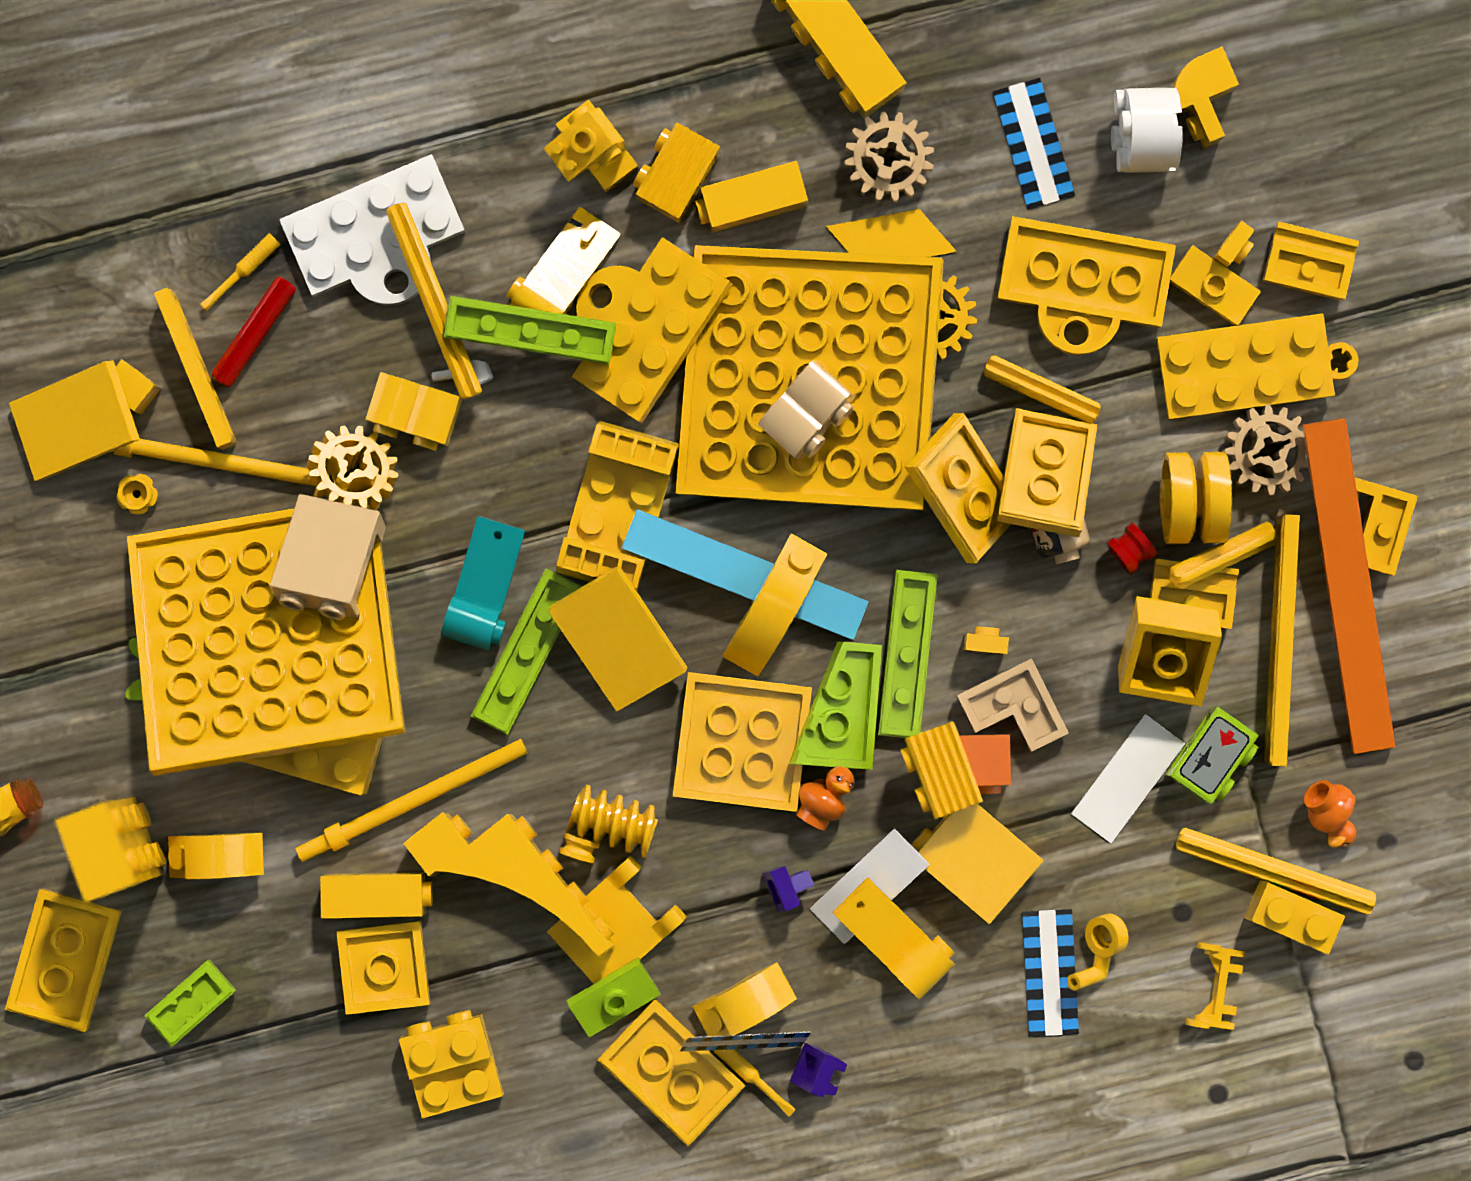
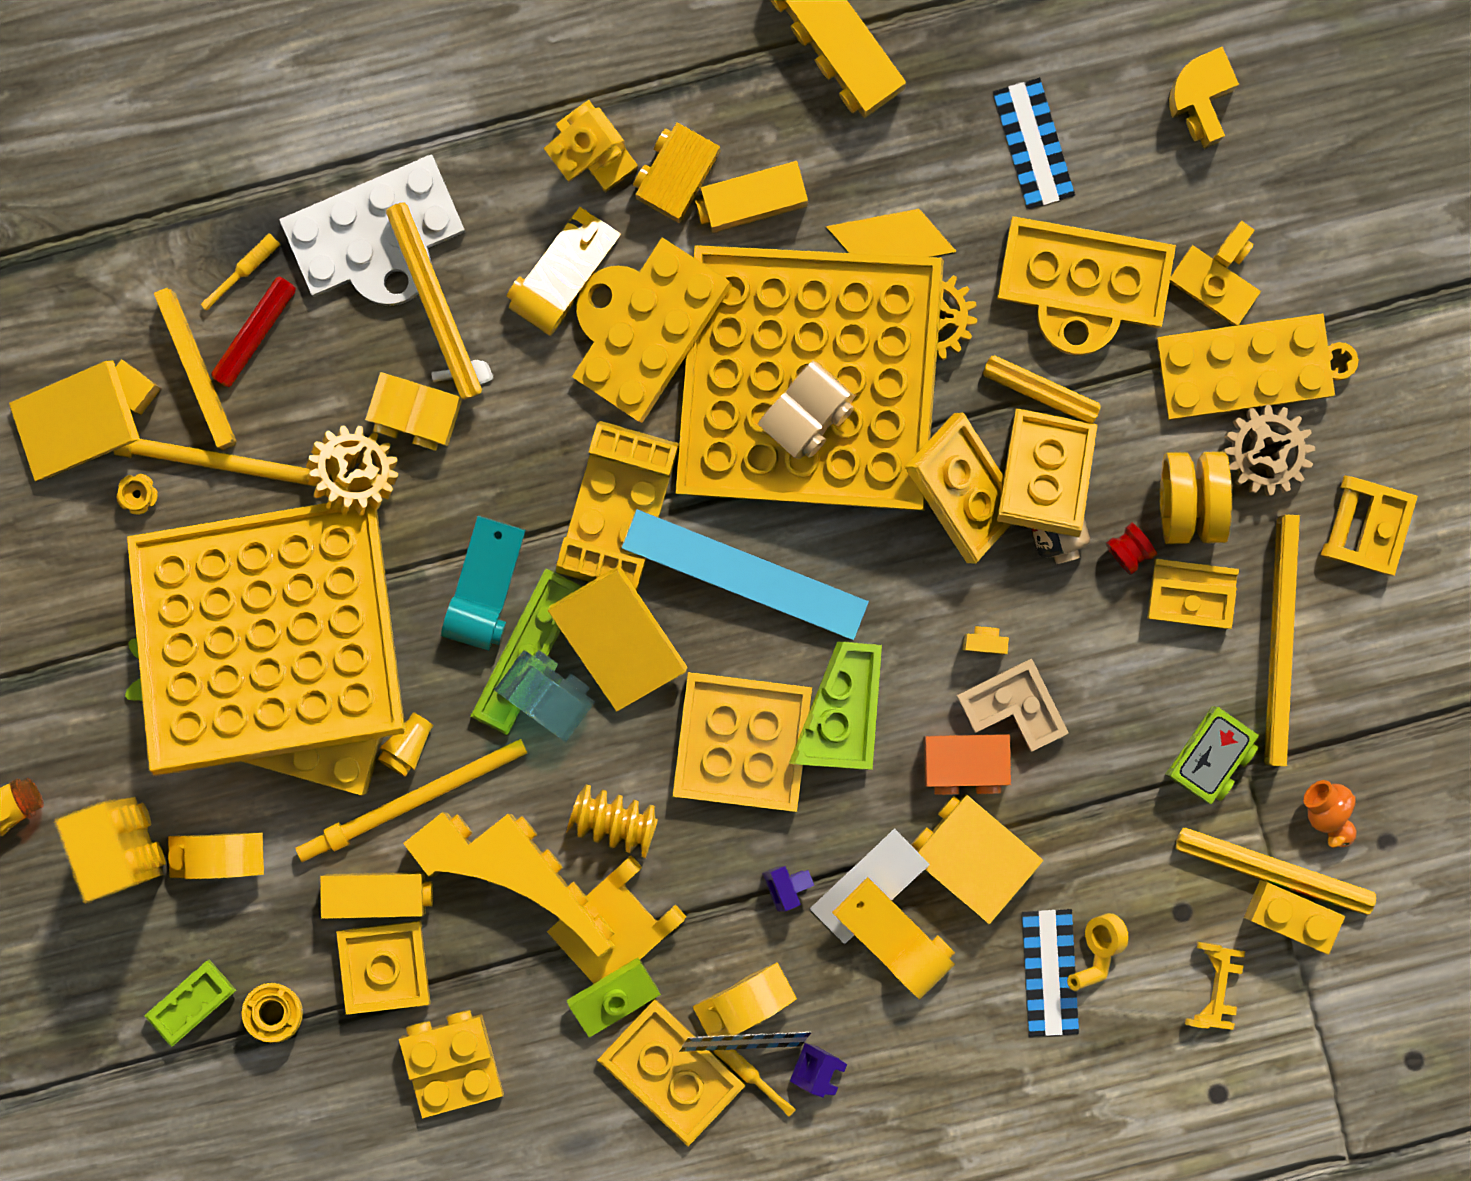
yellow tile [5,888,122,1032] -> none
tan panel [270,494,386,620] -> none
lime tile [444,295,616,365] -> none
yellow bush [559,832,600,864] -> none
yellow arch [722,533,827,677] -> none
orange animal [796,766,855,831] -> none
tan gear [844,111,934,203] -> none
lime tile [878,570,938,738] -> none
yellow brick [900,721,983,819] -> none
white sticker [1071,714,1185,843] -> none
white brick [1111,88,1182,173] -> none
yellow brick [1118,596,1222,707] -> none
yellow axle [1169,522,1278,589] -> none
yellow plate [1262,221,1359,301] -> none
orange tile [1302,418,1396,754] -> none
none -> yellow wheel [242,983,303,1043]
none -> yellow cone [377,712,434,777]
none -> clear light blue brick [494,650,595,742]

